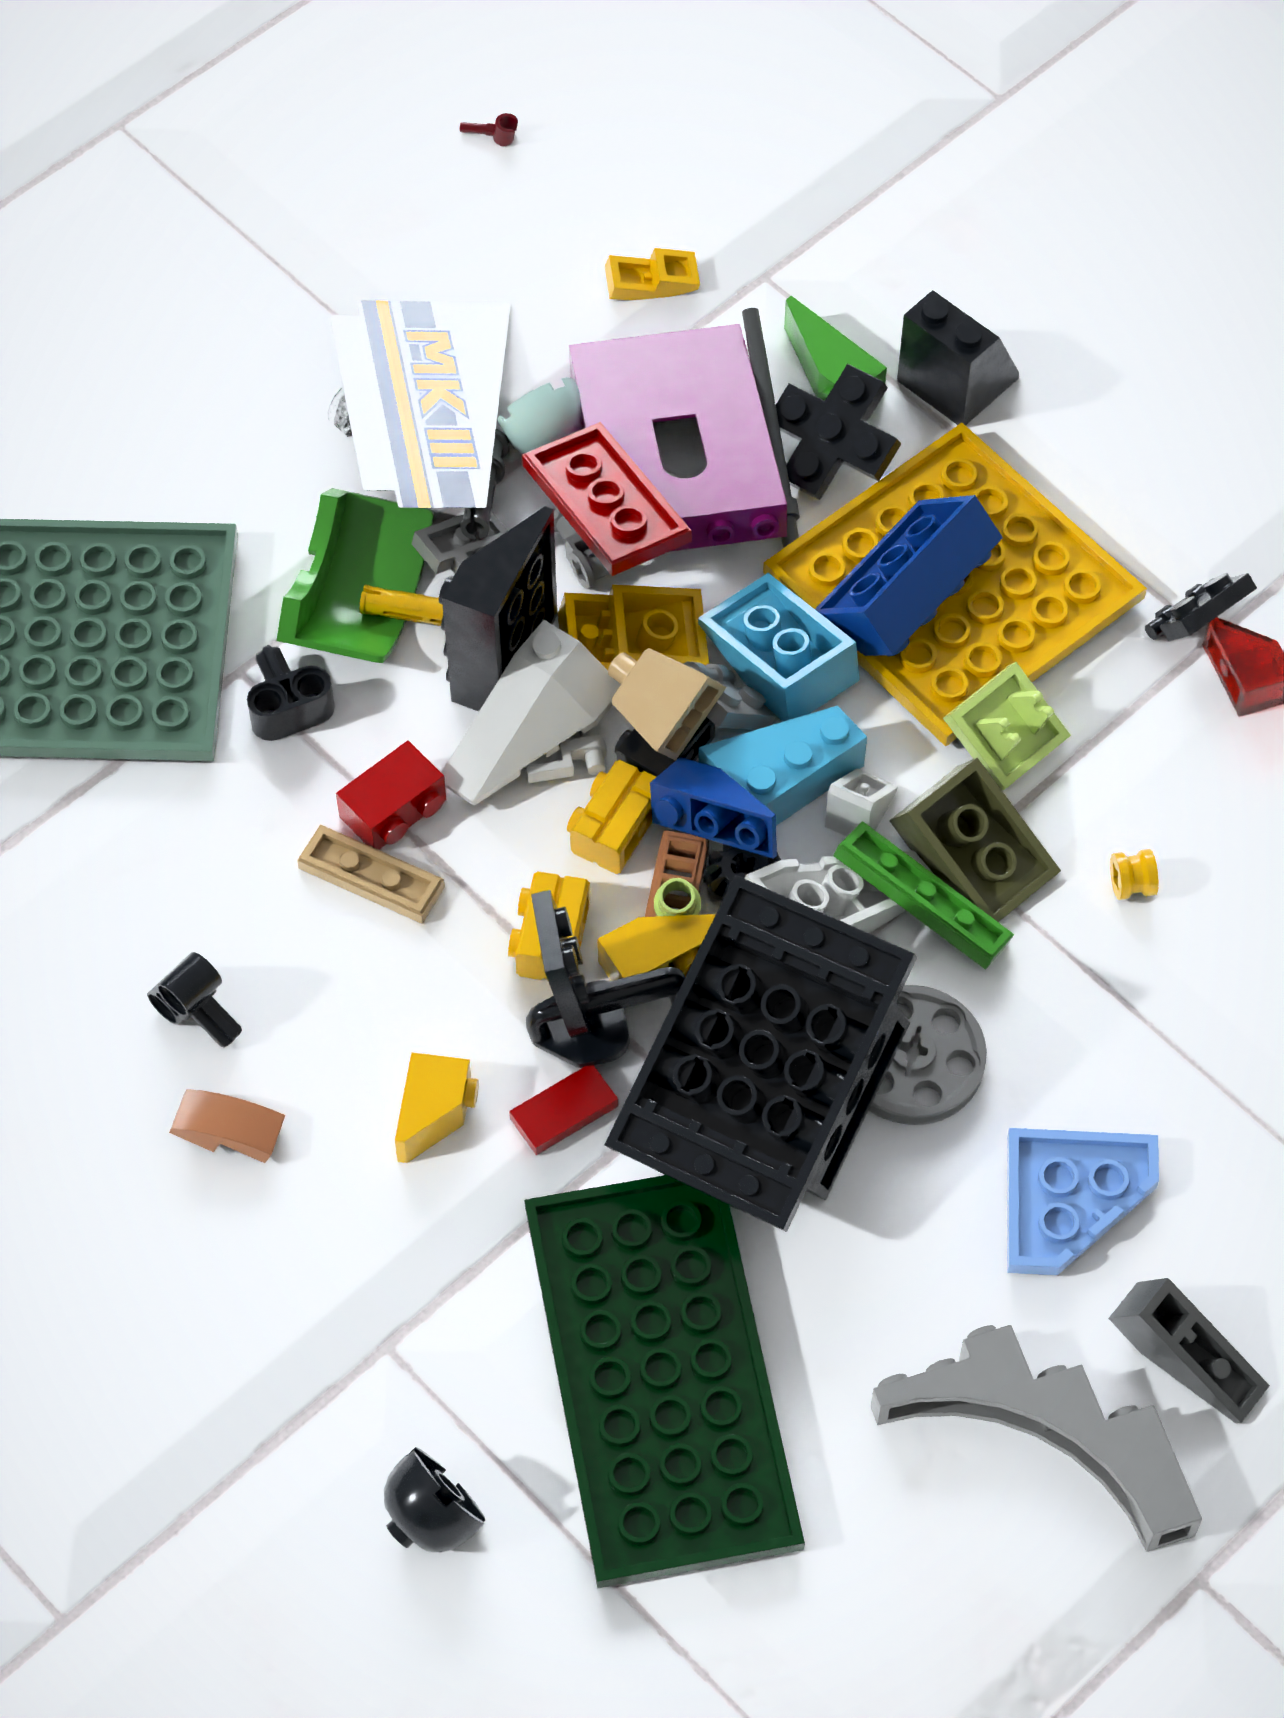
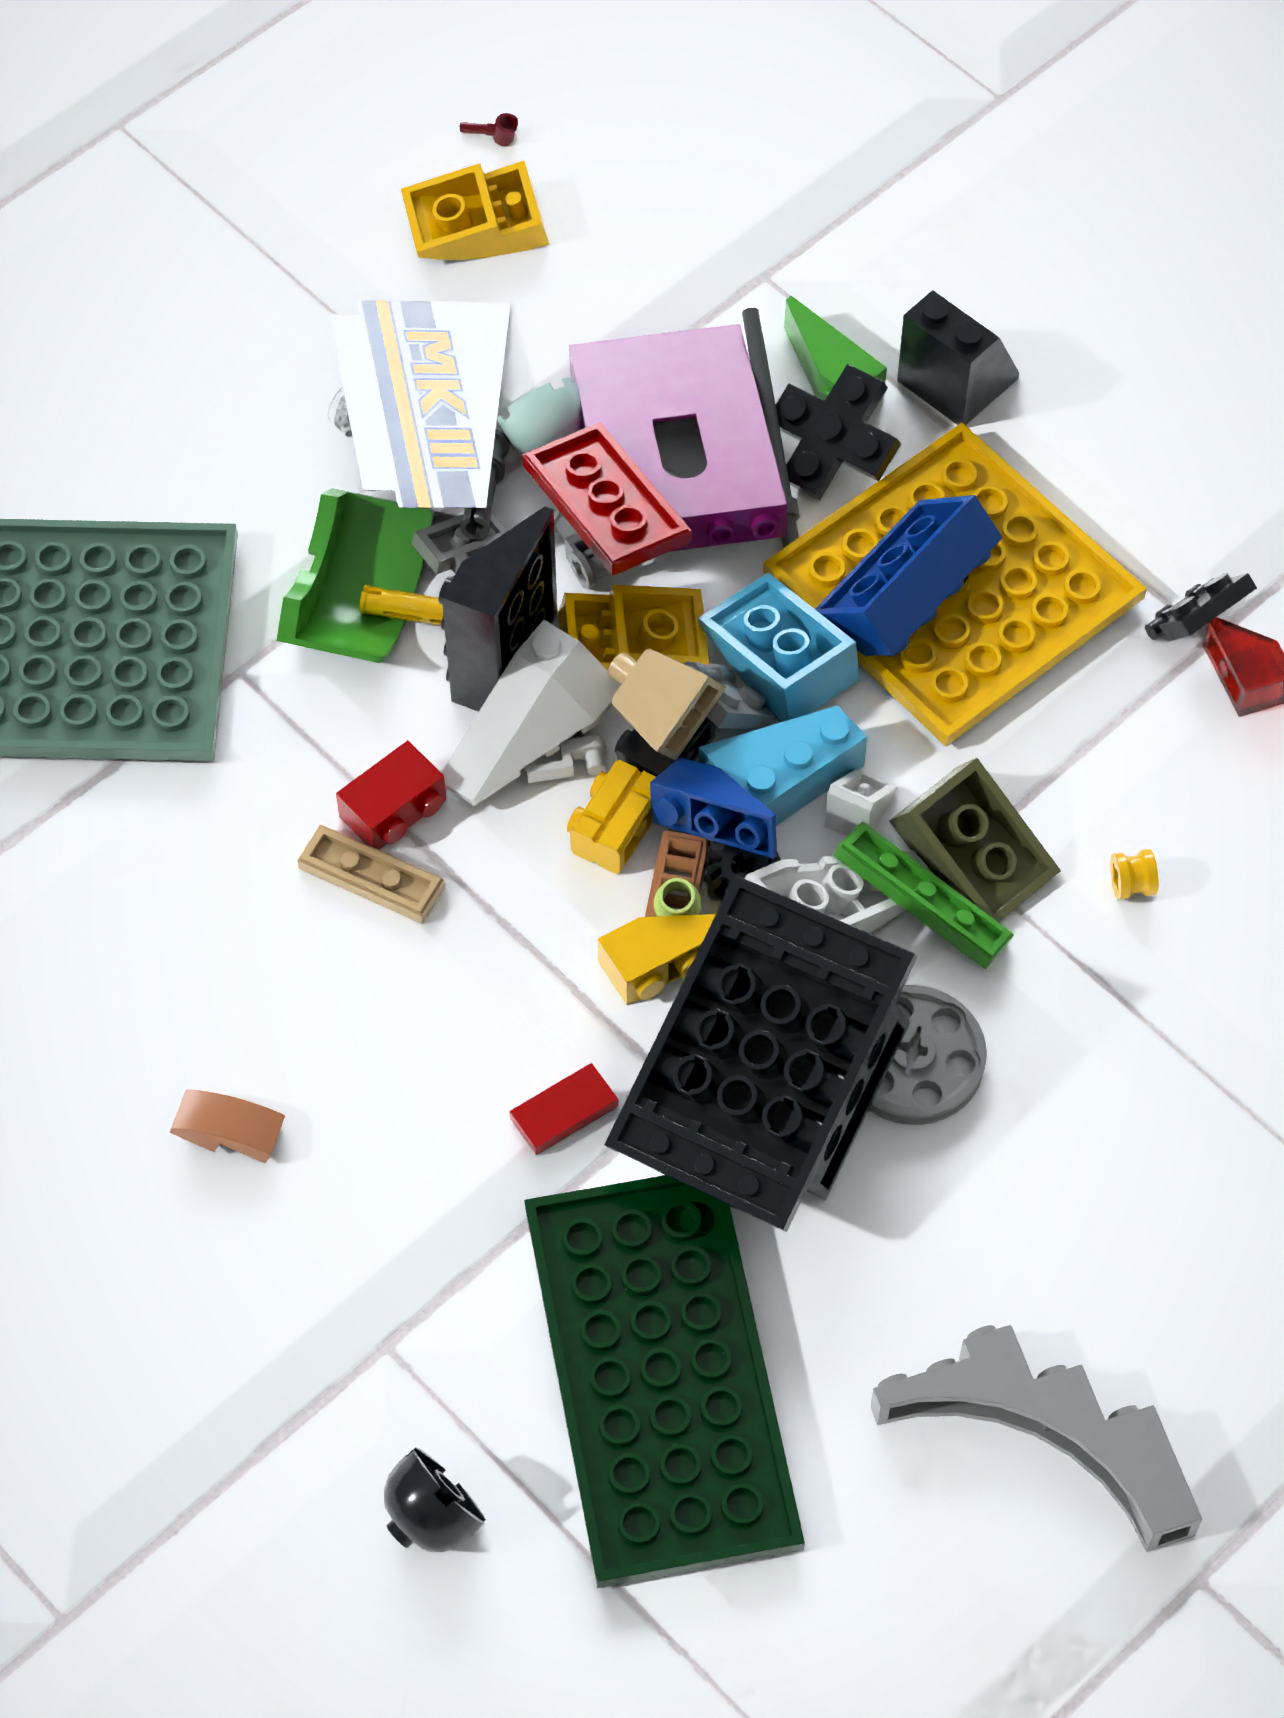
black beam [147,952,242,1048] -> none
black beam [246,645,335,741] -> none
yellow slope [394,1052,479,1163] -> none
yellow brick [508,871,591,980] -> none
black plate [526,890,685,1068] -> none
yellow slope [605,248,700,300] -> none
yellowish green plate [943,662,1071,791] -> none
light blue plate [1007,1128,1159,1275] -> none
dark grey slope [1108,1278,1270,1424] -> none
none -> yellow slope [401,160,550,260]

